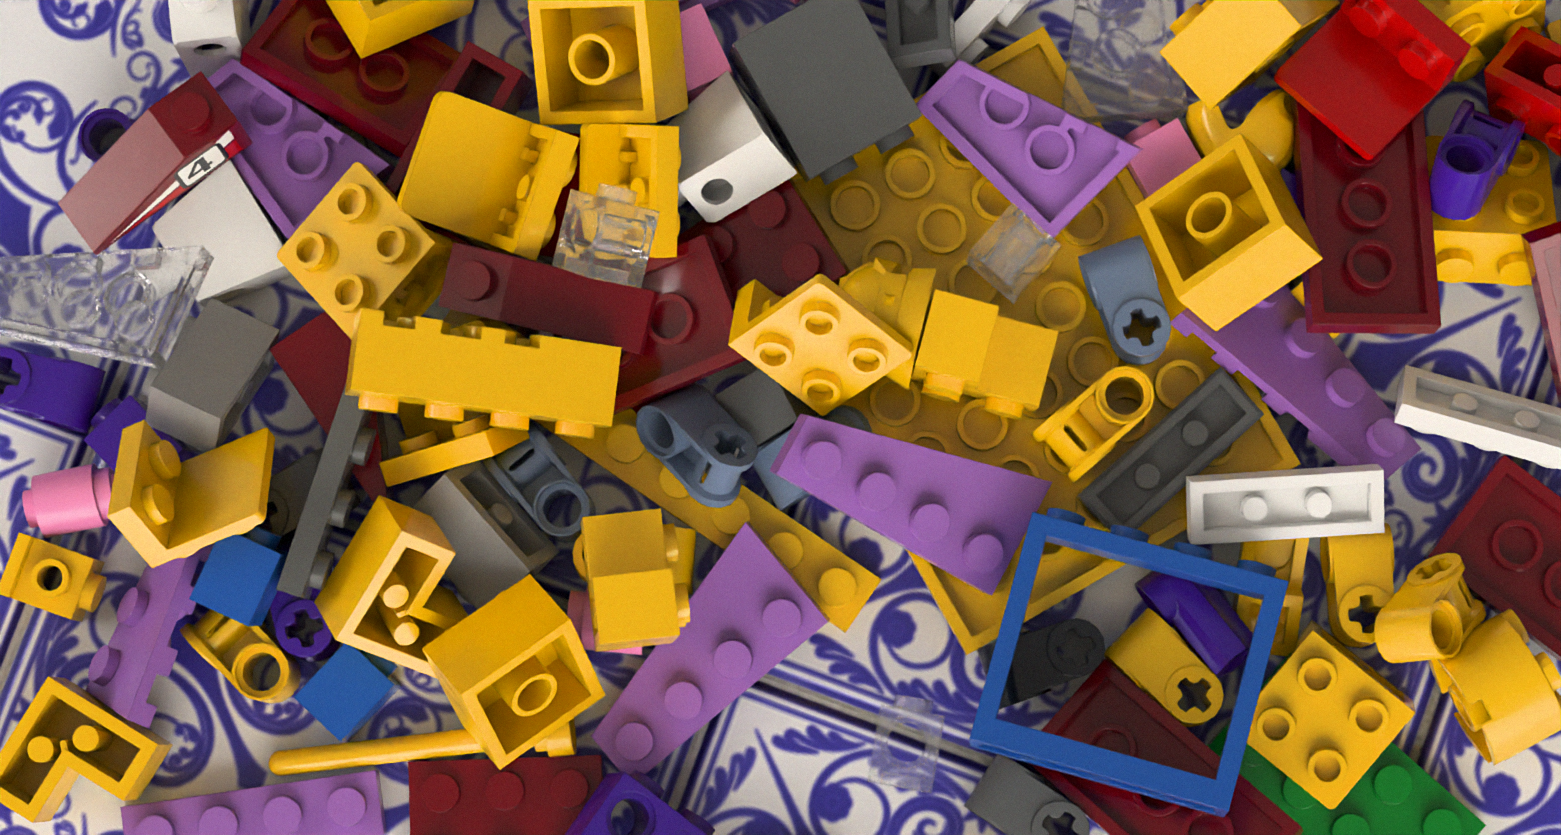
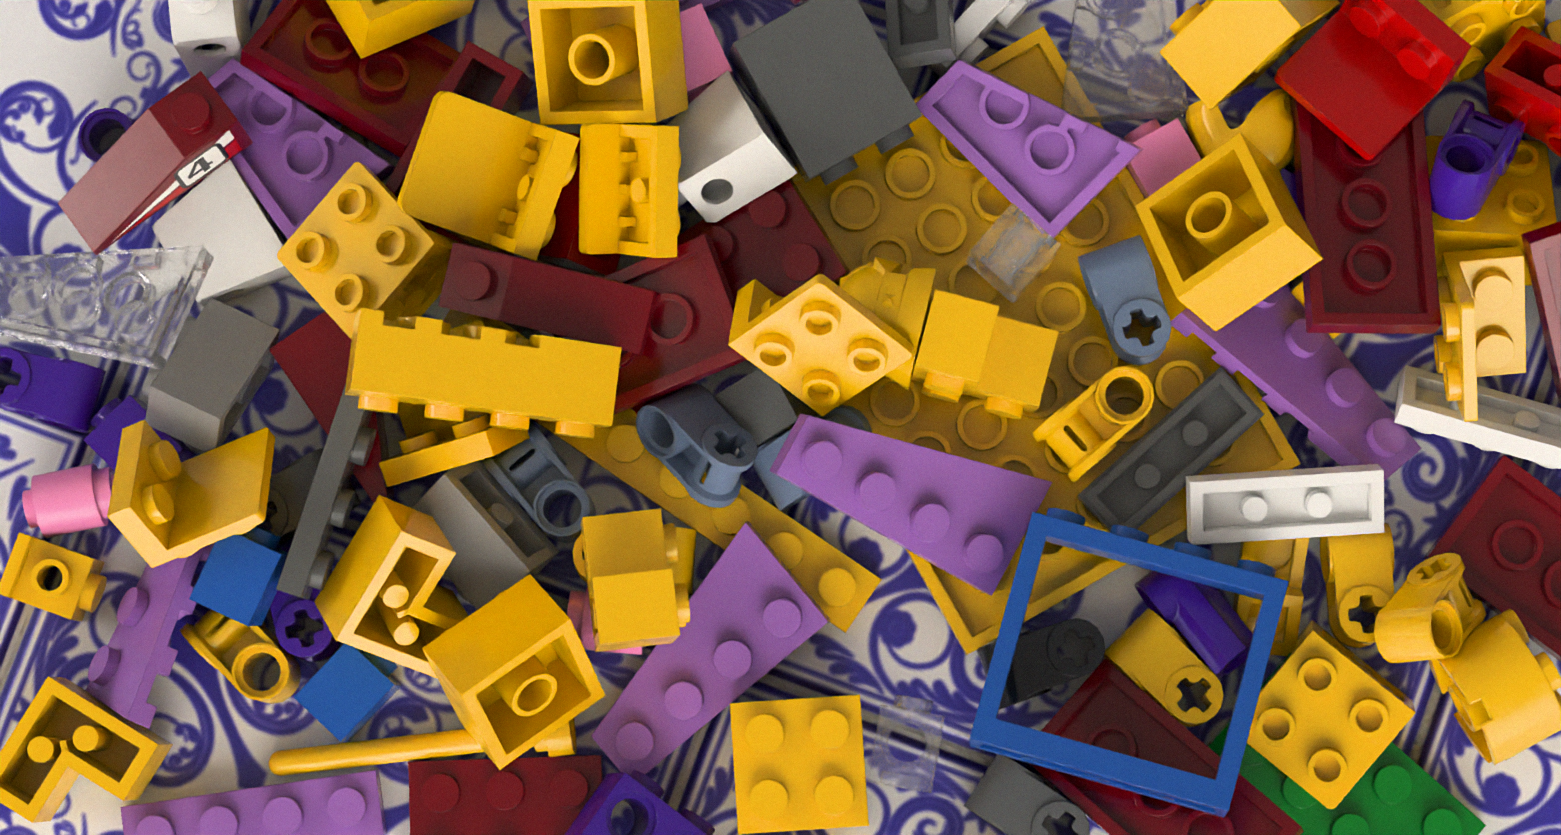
clear brick [552,183,660,288] -> none
none -> yellow brick [730,695,869,834]
none -> yellow bracket [1434,246,1526,422]

